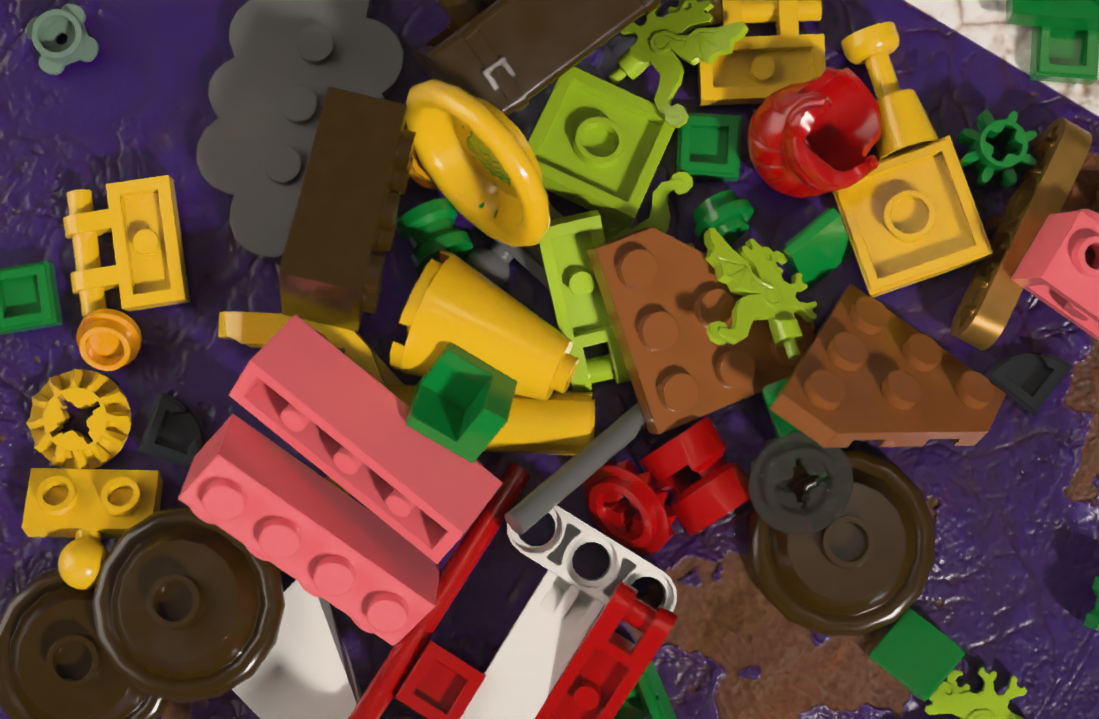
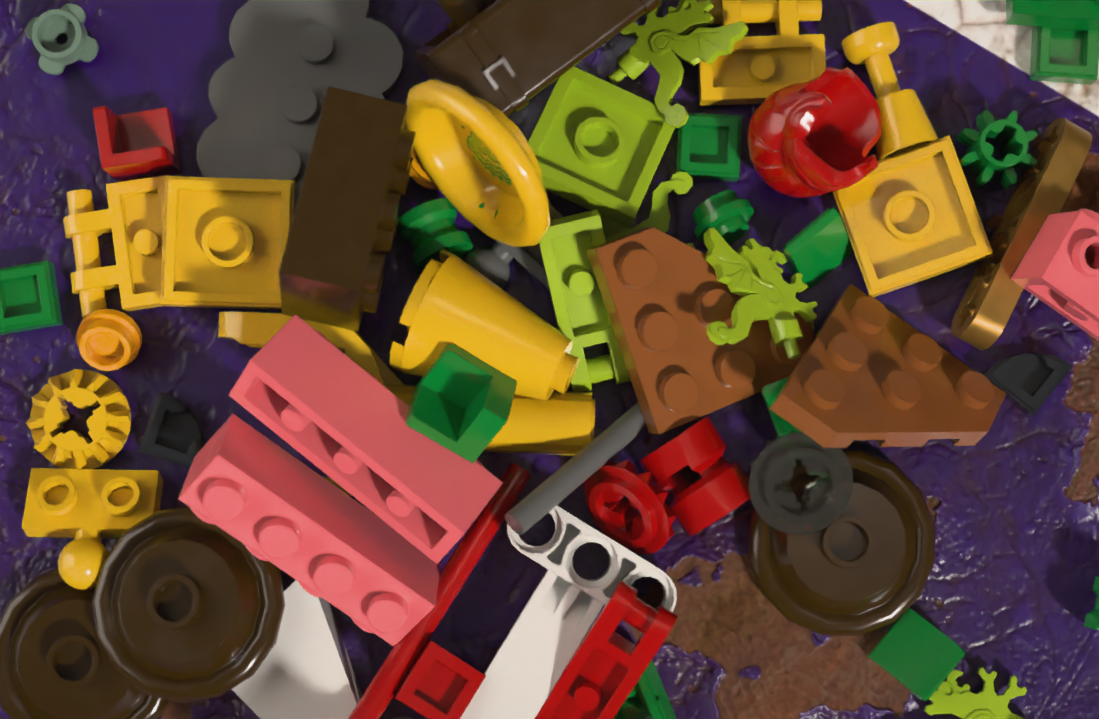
none -> red panel [93,105,181,182]
none -> yellow plate [160,176,297,310]

